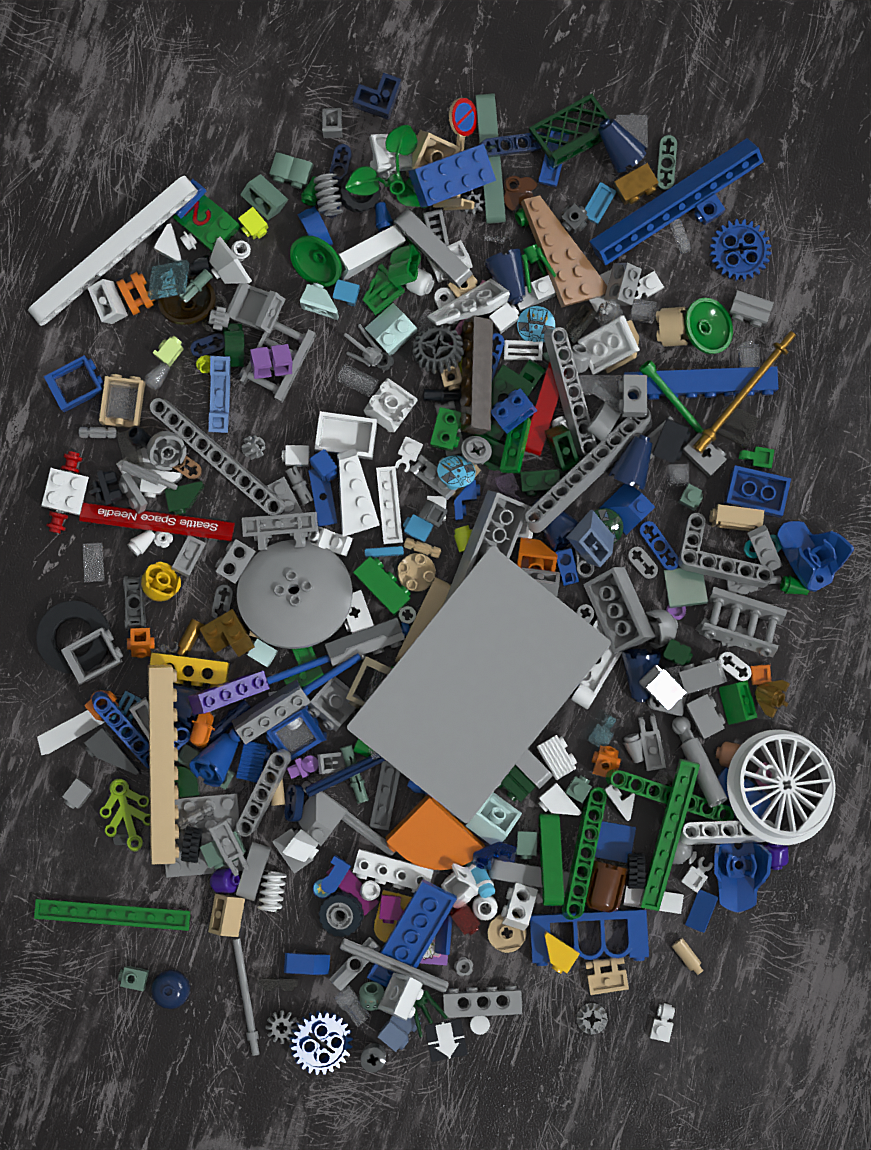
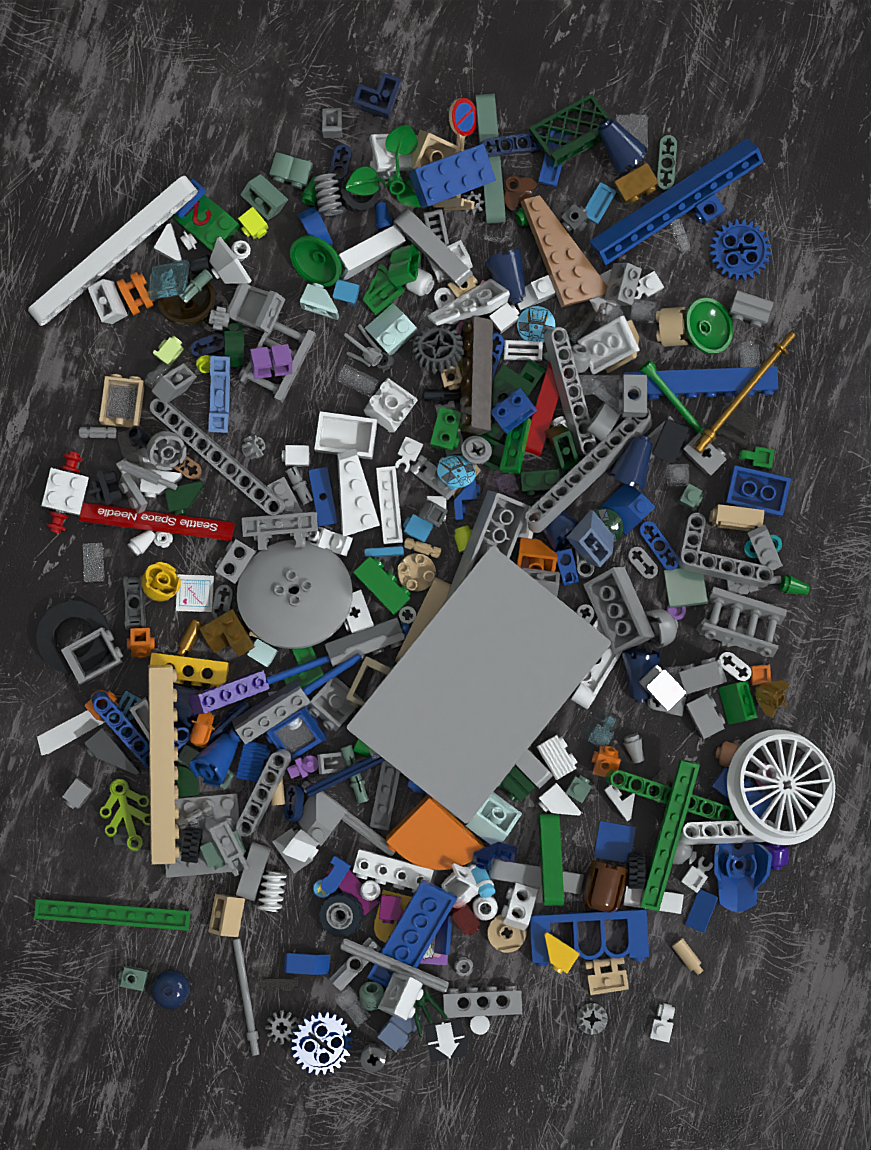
blue window [44,355,104,413] -> none
light grey plate [171,535,206,578] -> none
dark purple head [210,868,240,894] -> none
blue brick [309,449,338,482] -> none
sand green brick [516,831,537,859] -> none
green plant [521,244,556,293] -> none
green beam [562,787,607,920] -> none
light grey hinge [638,715,666,771] -> none
dark green brick [660,639,693,666] -> none
light grey piece [672,716,727,807] -> none
blue piece [776,521,854,592] -> none
none -> light grey brick [152,363,197,404]
none -> white sticker [176,574,214,612]

